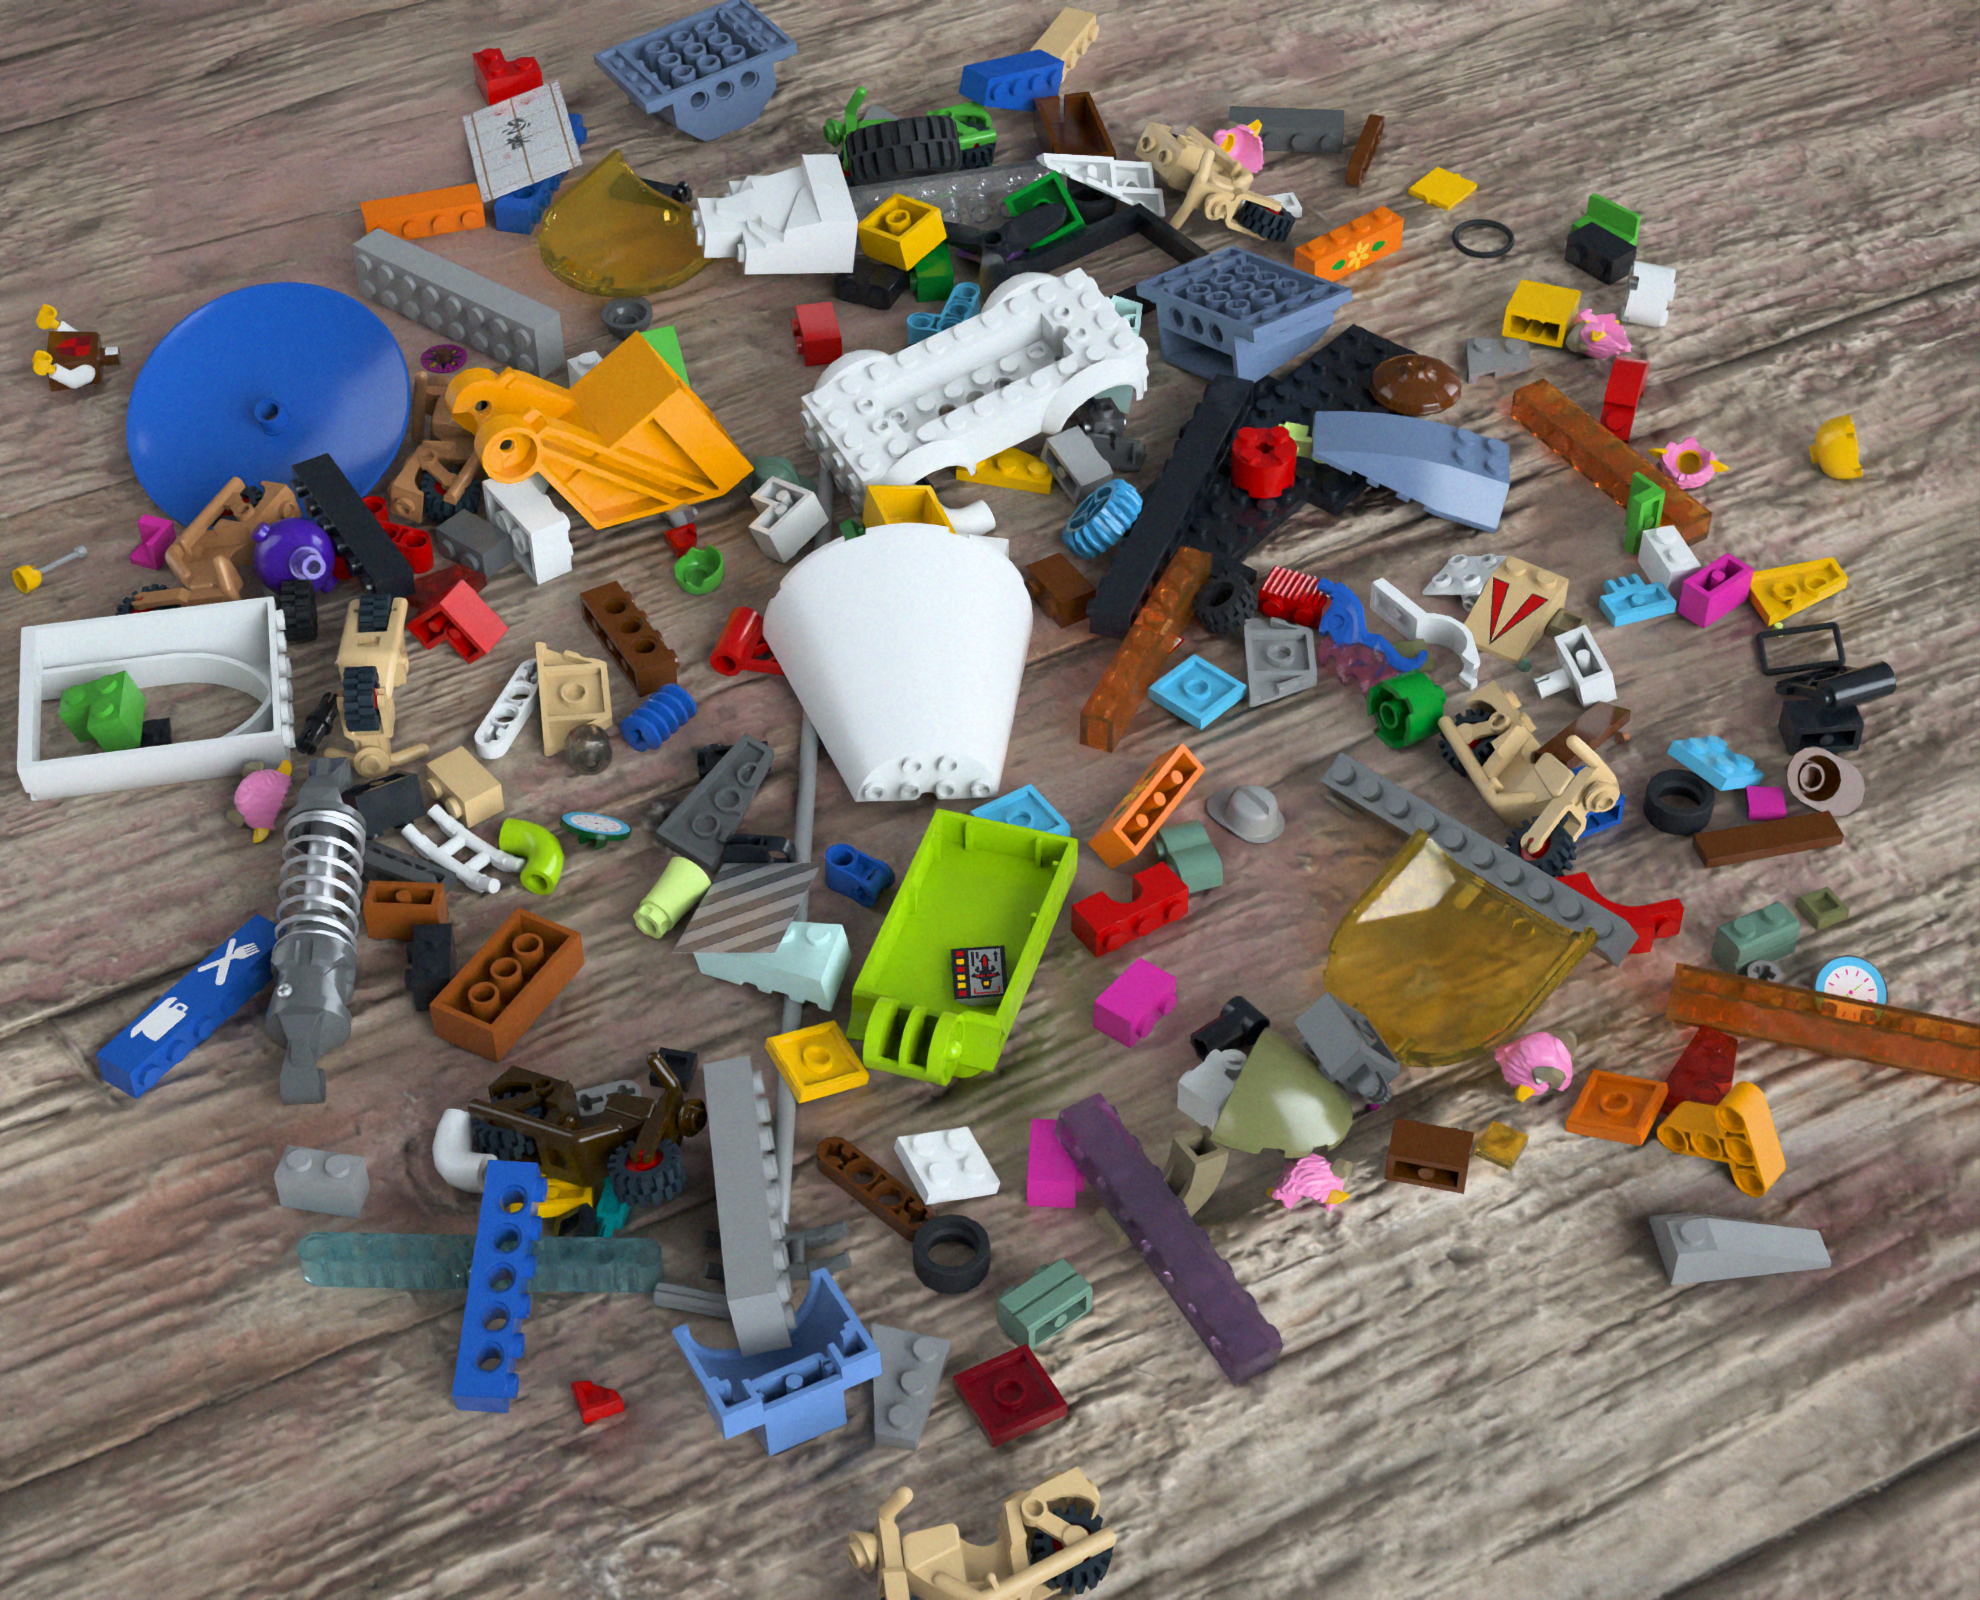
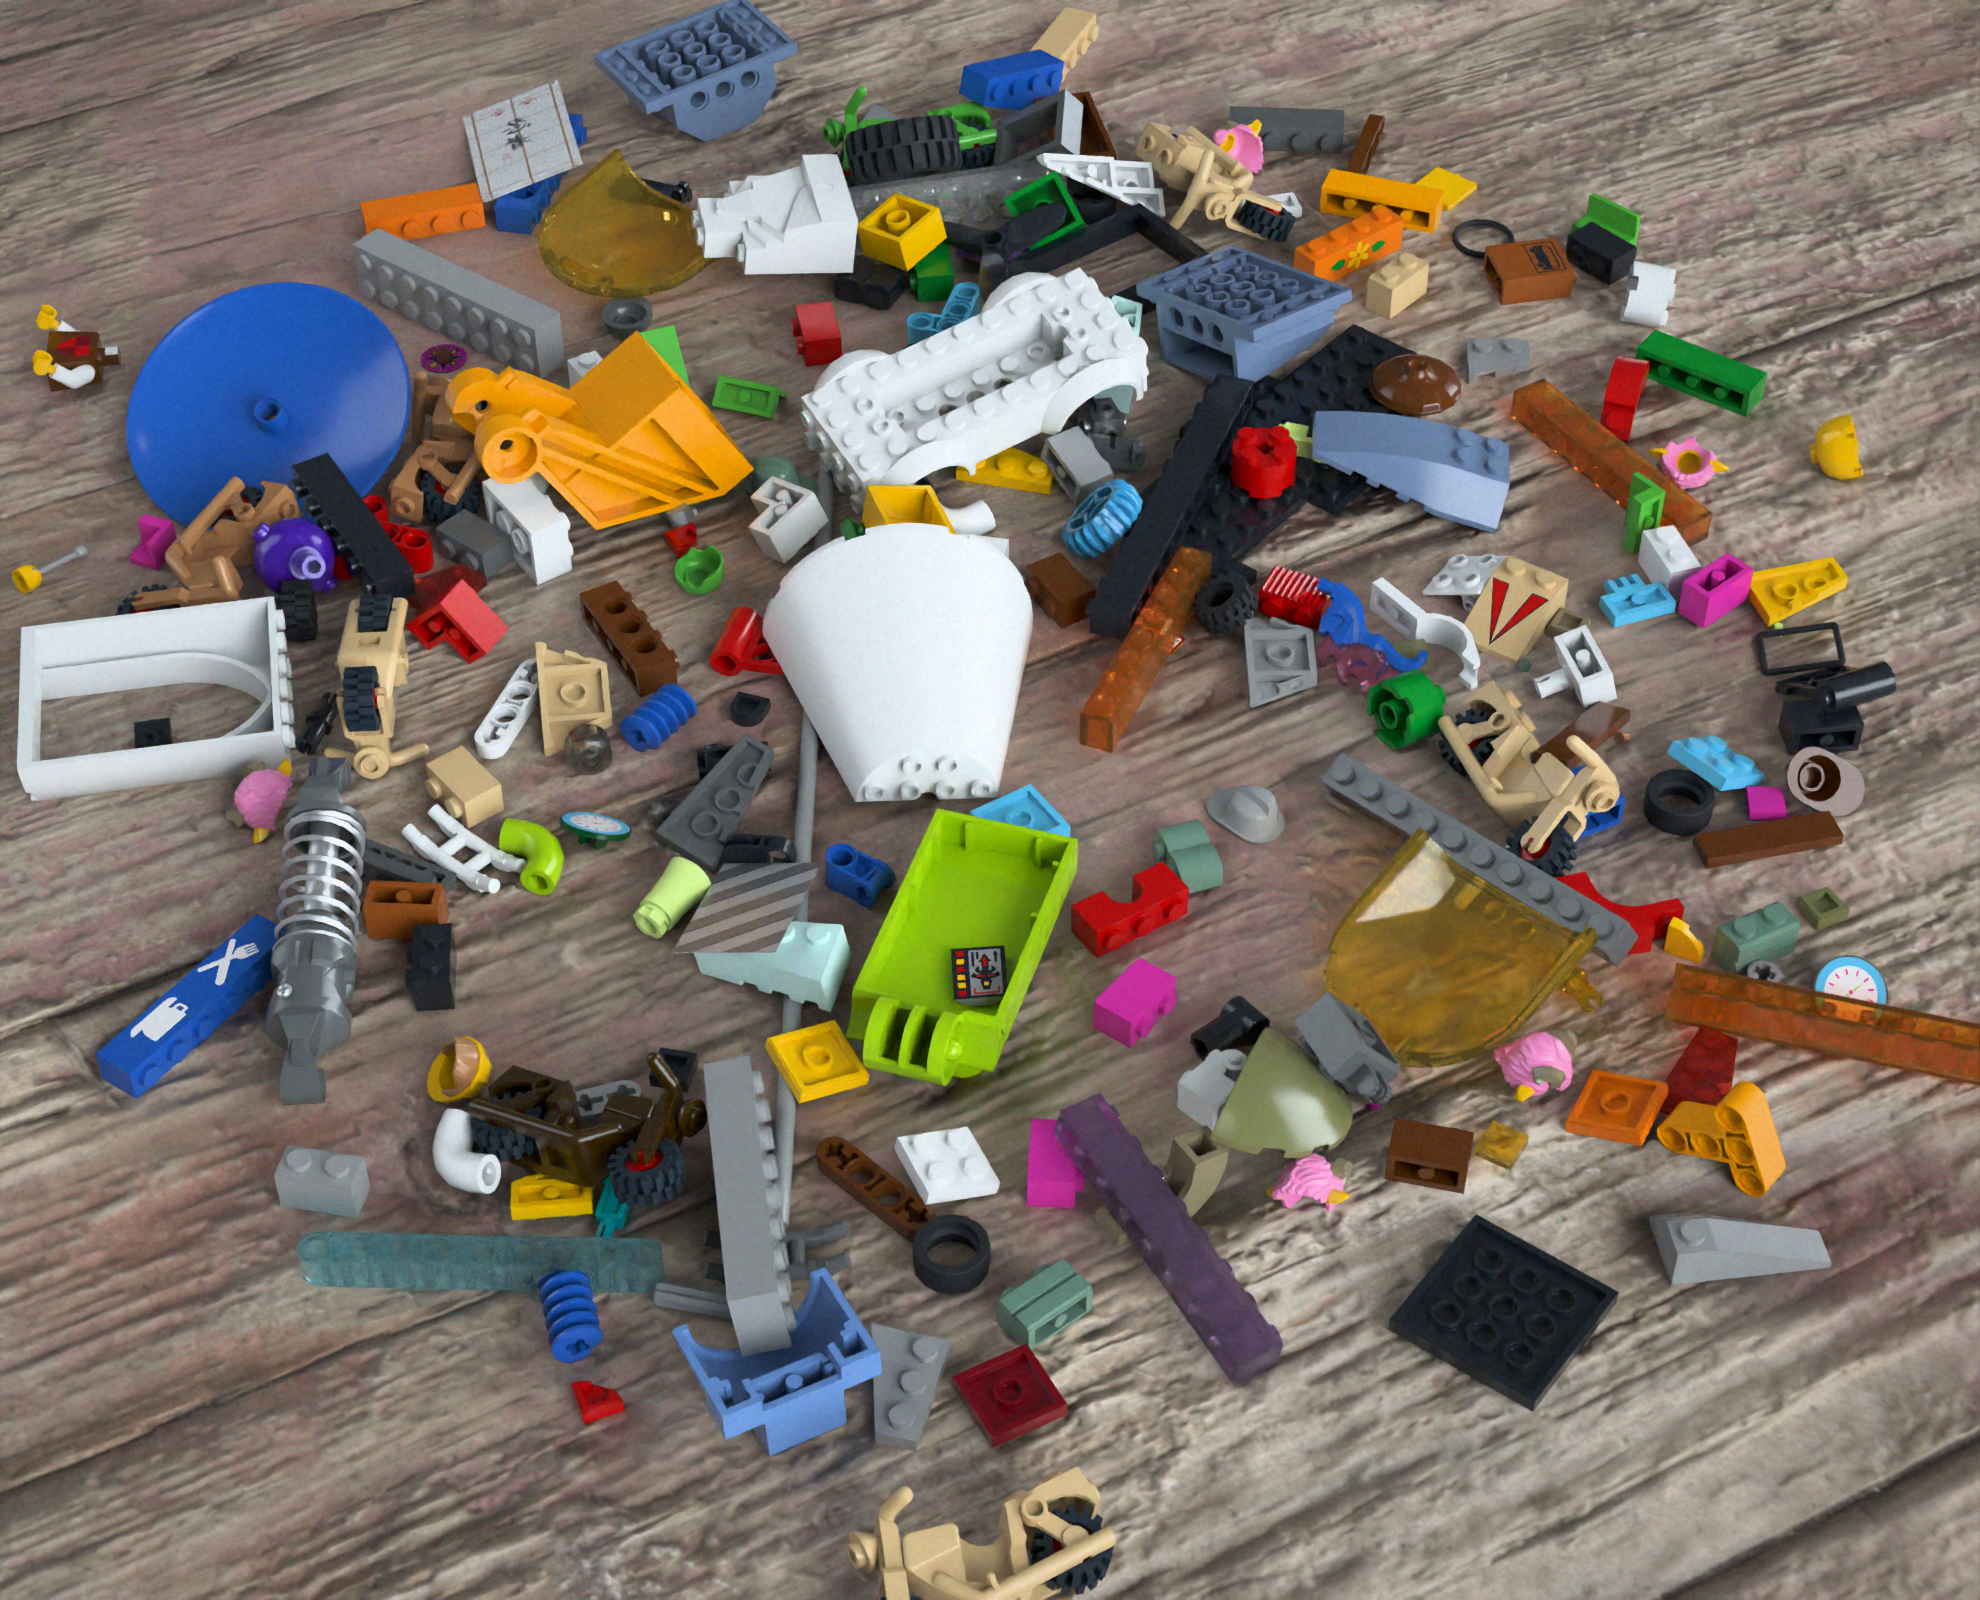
bright green brick [59,670,146,752] -> none
black brick [340,770,426,840] -> none
dark orange brick [429,907,585,1063] -> none
blue brick [452,1160,548,1413] -> none
red brick [472,48,544,111] -> none
black plate [550,1203,597,1257] -> none
orange brick [1088,743,1205,869] -> none
medium azure plate [1148,654,1247,730] -> none
yellow brick [1502,279,1581,348] -> none
bright pink hair [1566,309,1632,359] -> none
none -> piece [427,1036,492,1103]
none -> blue piece [537,1270,603,1363]
none -> bright green panel [712,375,787,420]
none -> black tile [730,691,771,727]
none -> dark grey window [993,89,1083,191]
none -> light orange brick [1320,168,1445,234]
none -> tan brick [1365,252,1429,320]
none -> black plate [1388,1214,1619,1412]
none -> dark orange brick [1483,237,1576,305]
none -> clear yellow pin [1543,948,1604,1014]
none -> green brick [1636,330,1768,417]
none -> yellow tile [1664,917,1704,964]

